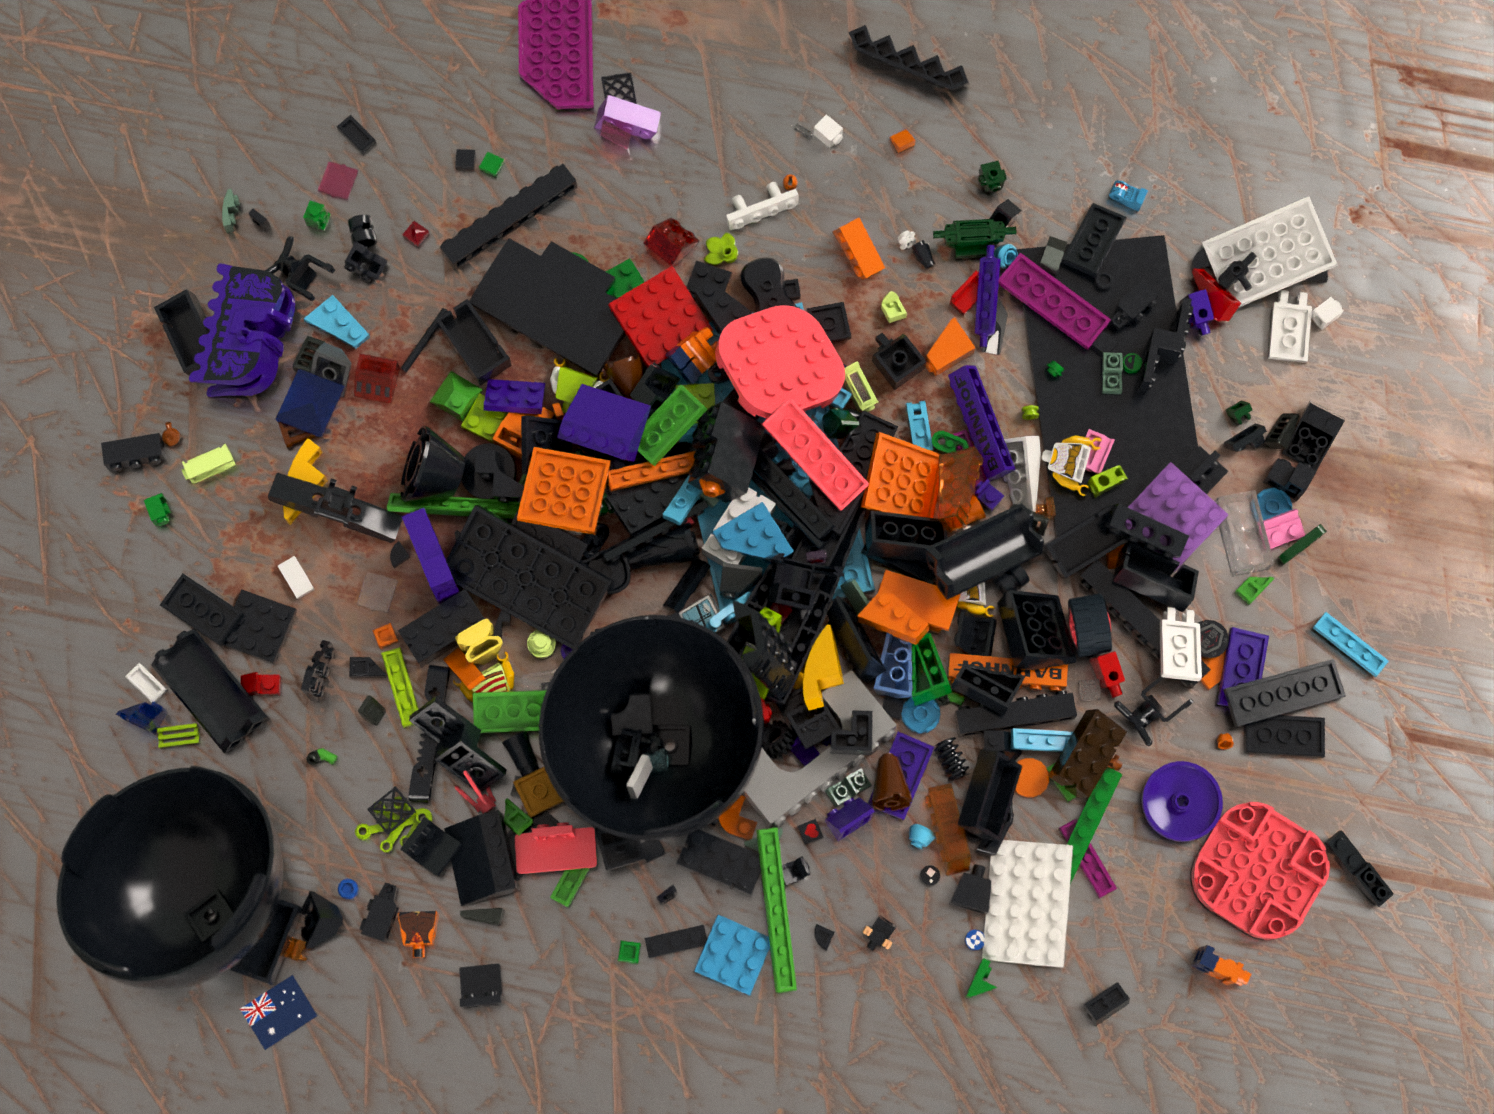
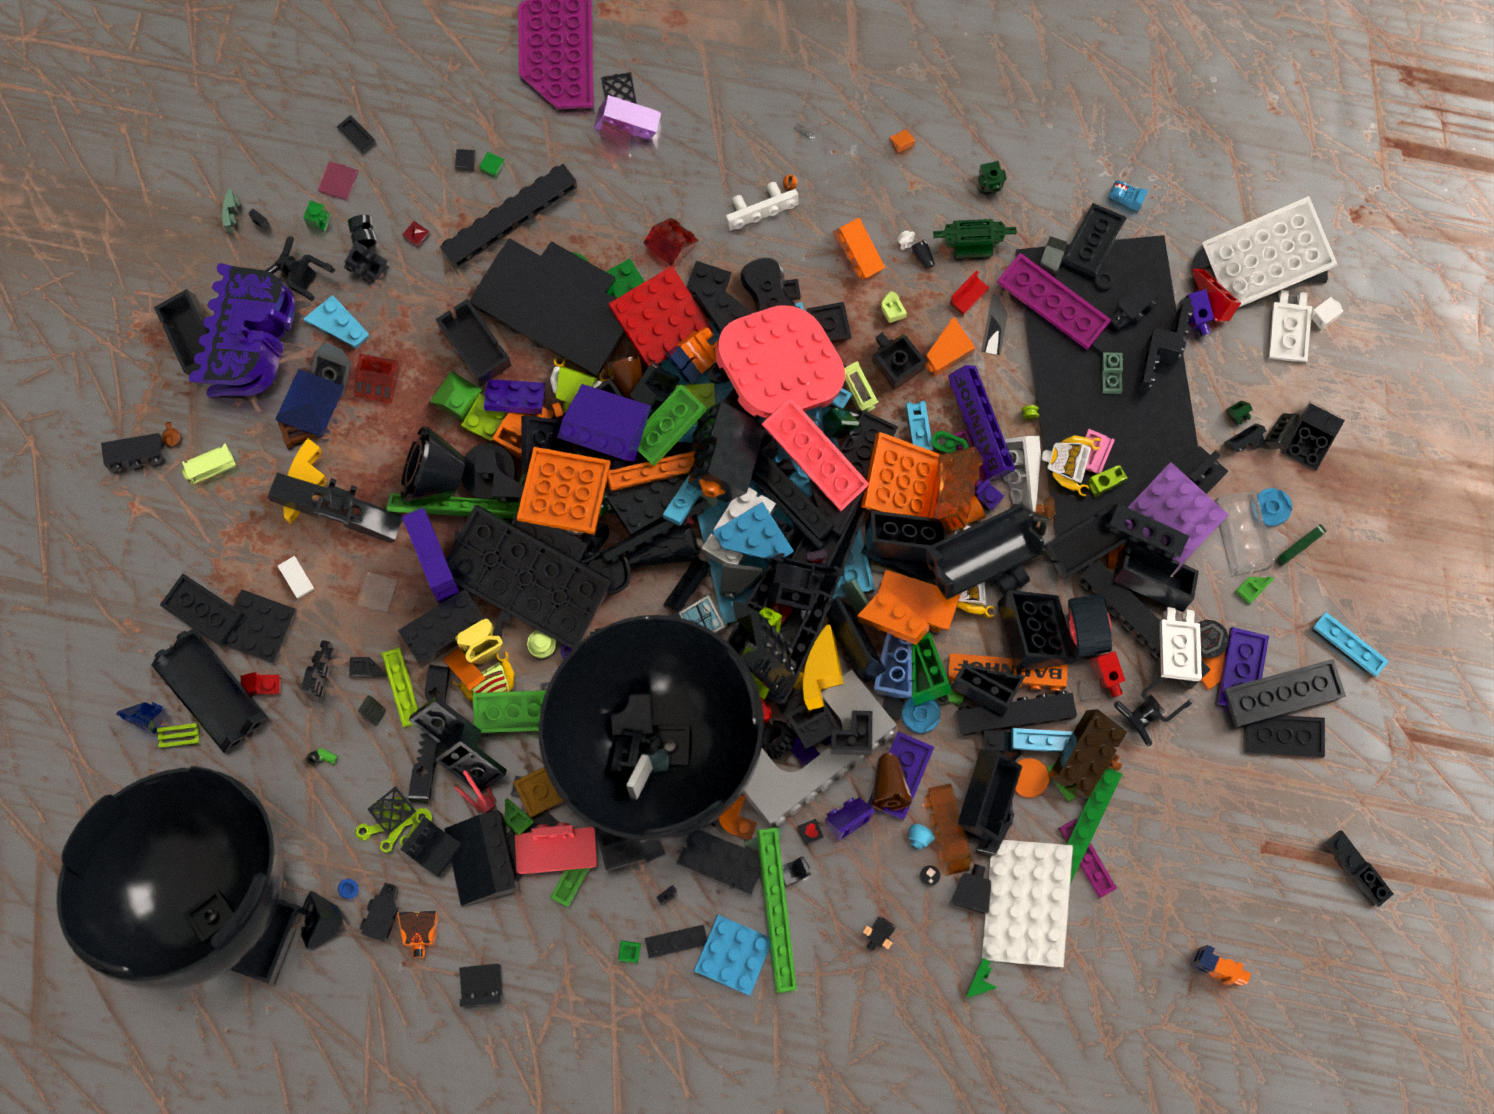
white tile [125,663,168,705] -> none
green brick [144,493,171,526] -> none
dark blue sticker [240,975,317,1050] -> none
clear orange tile [284,938,311,961] -> none
pearl dark grey slope [292,336,326,376] -> none
orange tile [372,623,399,649] -> none
black tile [390,541,410,568] -> none
black bar [400,308,448,373] -> none
pearl dark grey slope [460,908,504,926] -> none
black plant [502,731,540,777] -> none
lime plate [704,233,738,265] -> none
medium azure plate [705,591,751,633] -> none
white brick [813,114,843,148] -> none
black tile [814,924,835,951] -> none
sand green slope [825,769,871,808] -> none
black brick [849,25,970,92] -> none
black piece [934,737,970,782] -> none
black bracket [954,609,997,656] -> none
blue tile [965,930,985,951] -> none
dark purple plate [975,245,1001,348] -> none
black brick [989,199,1022,227] -> none
medium azure cone [994,244,1018,270] -> none
green plate [1047,360,1064,377] -> none
black hinge [1084,982,1130,1026] -> none
green tile [1123,353,1142,373] -> none
dark purple dish [1142,761,1223,842] -> none
coral plate [1191,802,1330,940] -> none
orange hinge [1217,732,1234,750] -> none
black piece [1218,252,1257,291] -> none
bright pink plate [1259,509,1305,549] -> none
black brick [1263,458,1317,501] -> none

